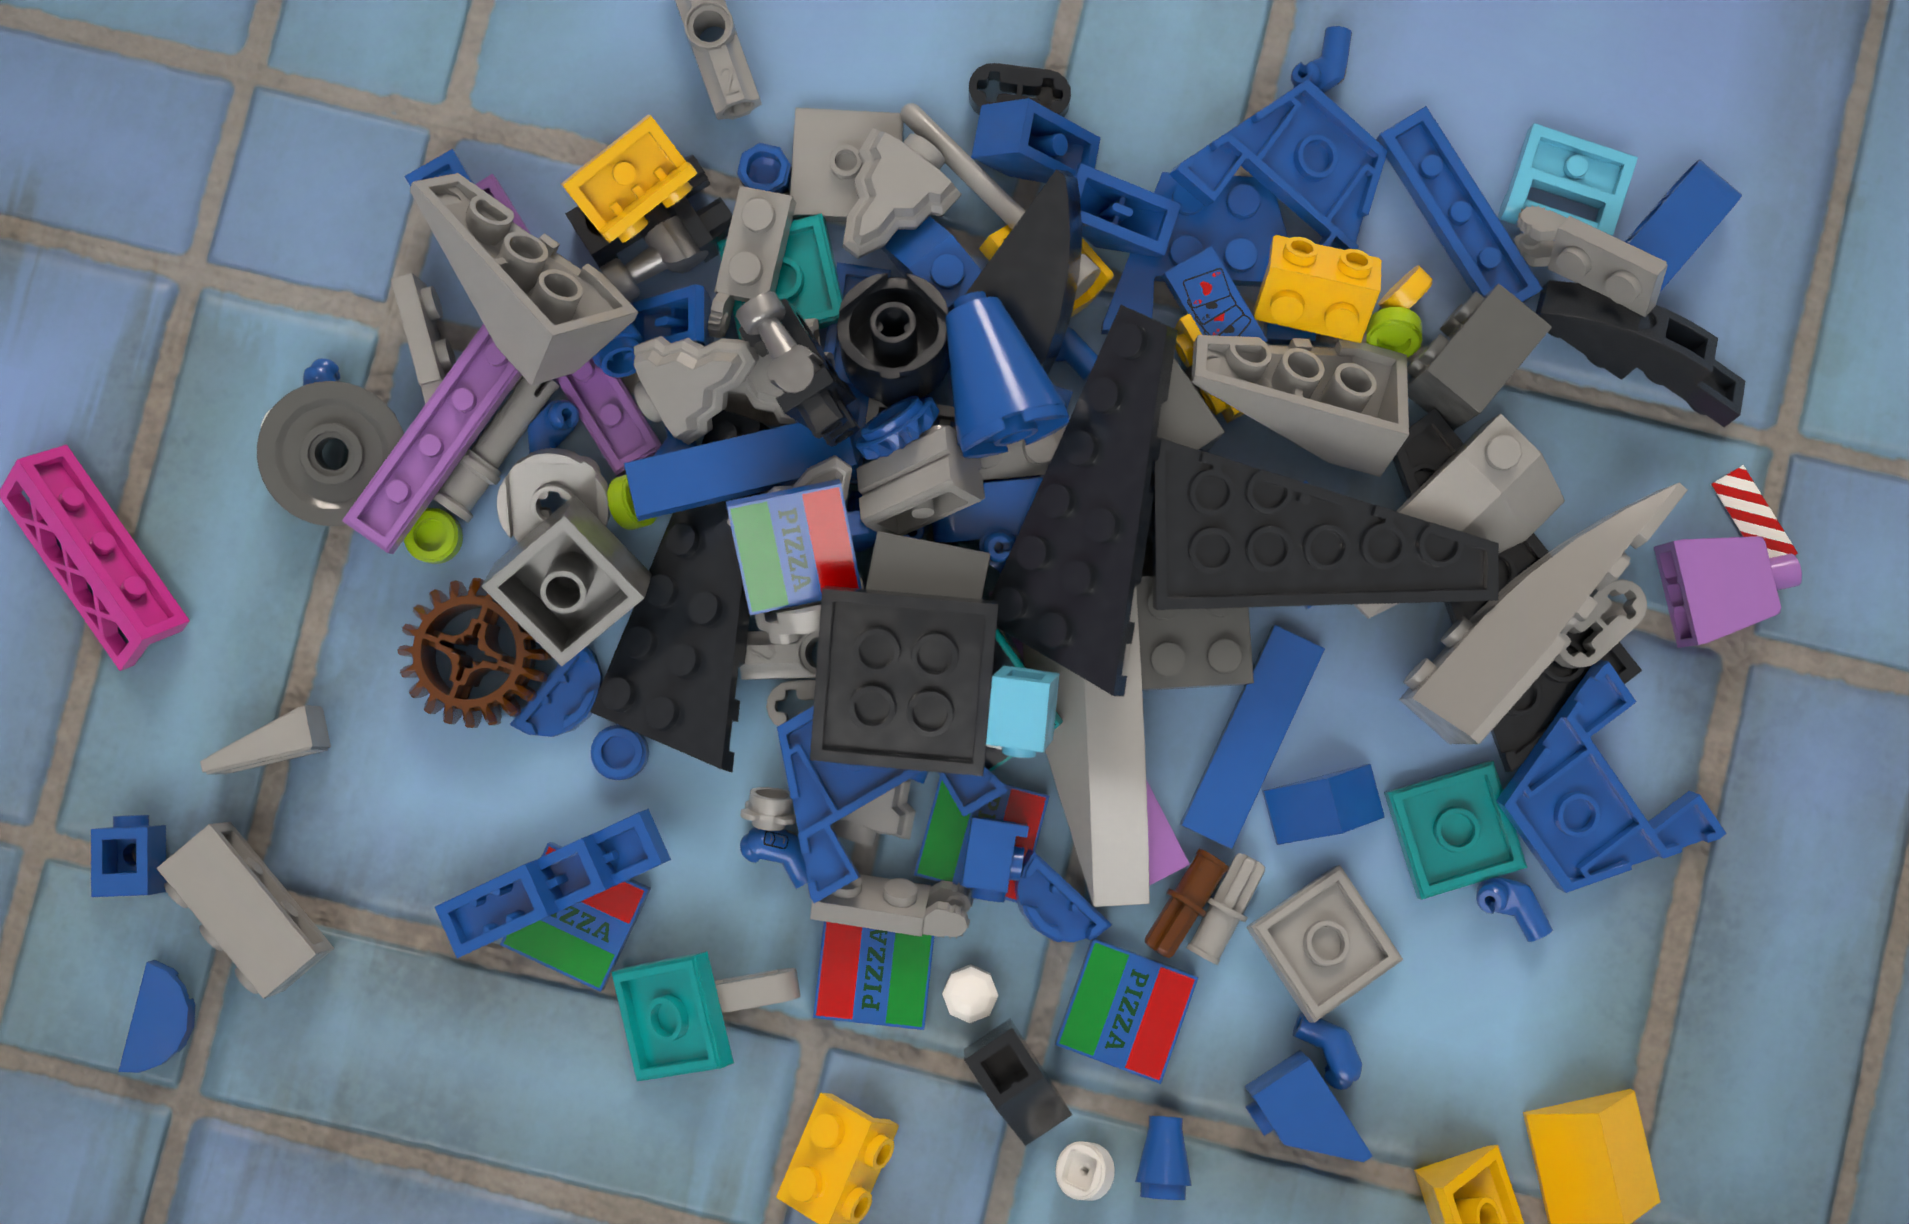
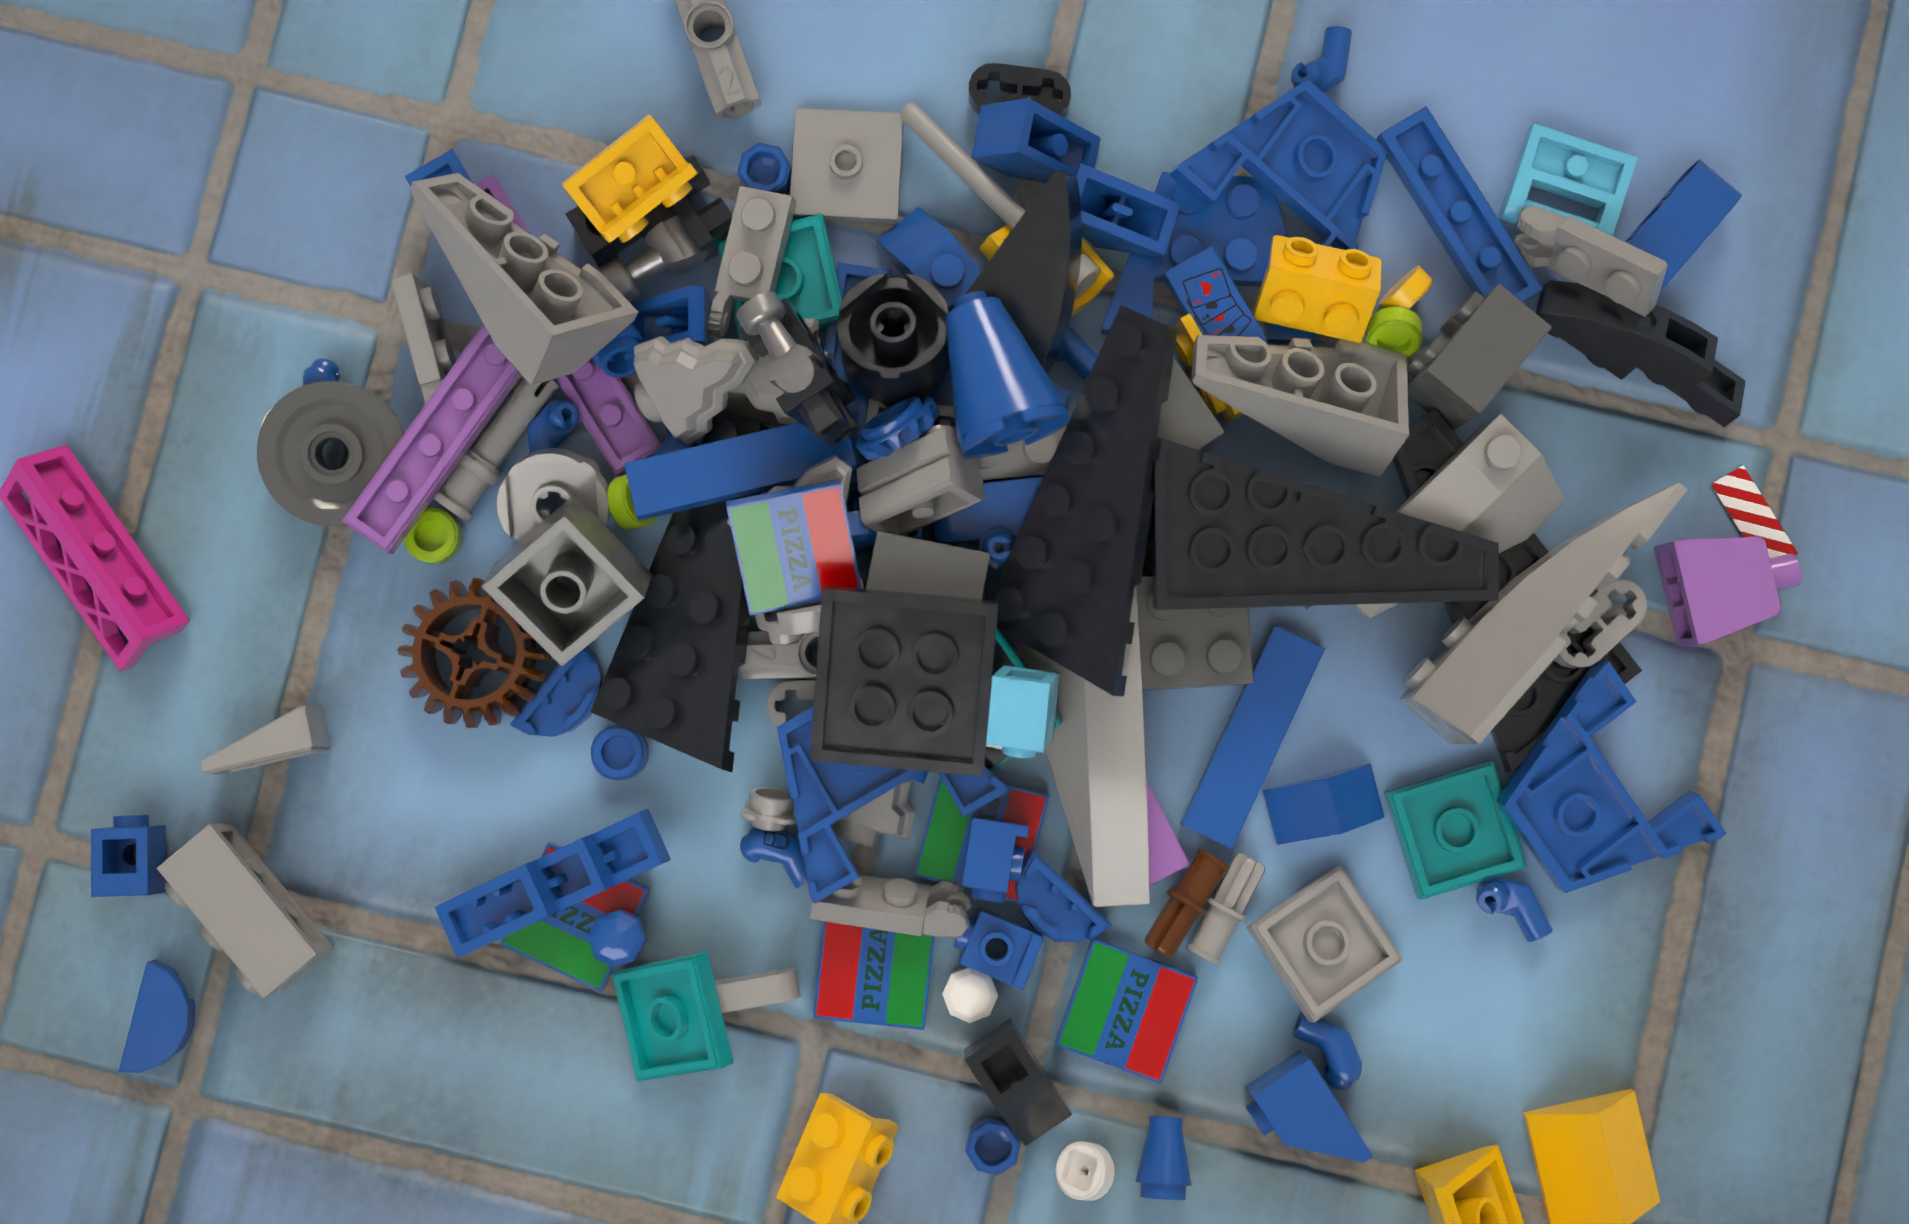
light grey rock [842,128,962,259] -> none
none -> blue tile [588,909,648,967]
none -> blue brick [953,907,1044,991]
none -> blue tile [965,1115,1021,1175]

